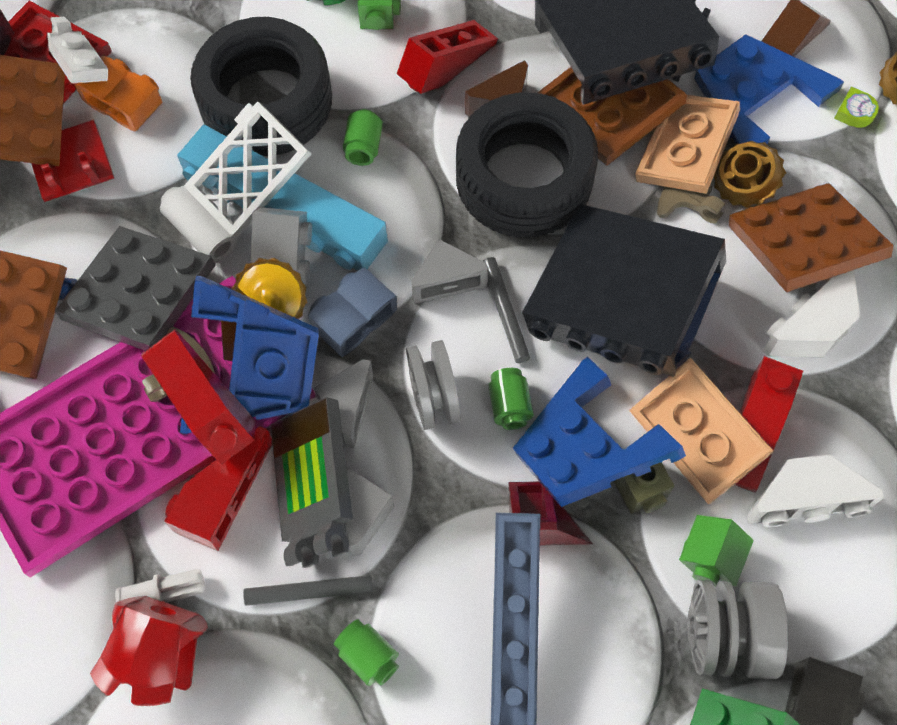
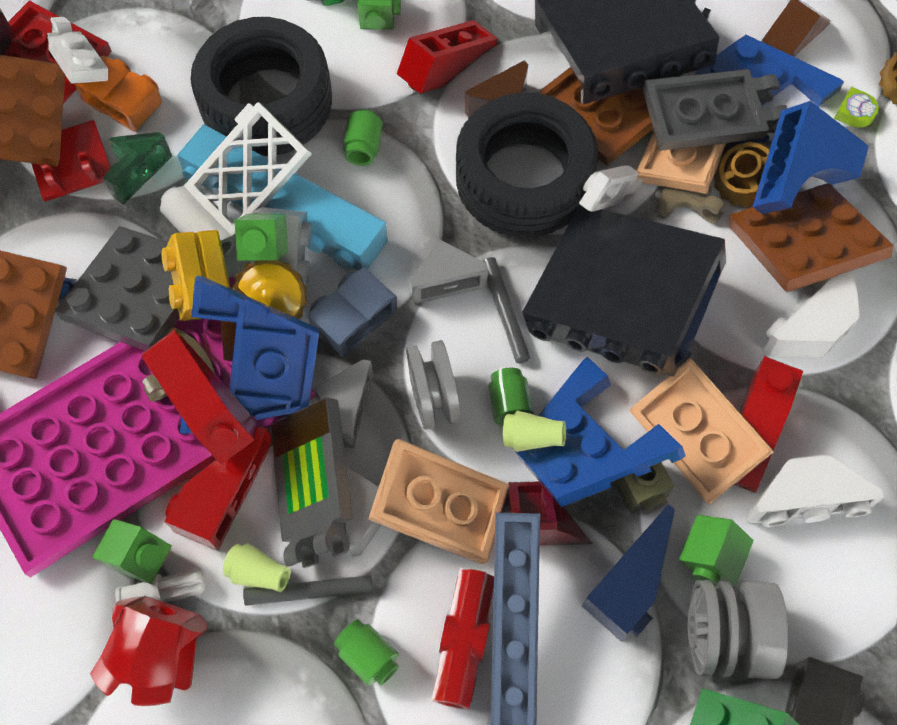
none -> bright green brick [92,519,172,584]
none -> clear green slope [103,132,173,205]
none -> yellow brick [162,230,230,321]
none -> yellowish green cone [223,543,291,592]
none -> bright green brick [234,213,288,261]
none -> light nougat tile [368,439,509,564]
none -> red piece [432,569,494,710]
none -> yellowish green cone [503,410,566,452]
none -> white hinge [579,165,643,212]
none -> dark blue slope [582,504,675,641]
none -> dark grey tile [642,69,787,151]
none -> blue arch [752,101,869,214]

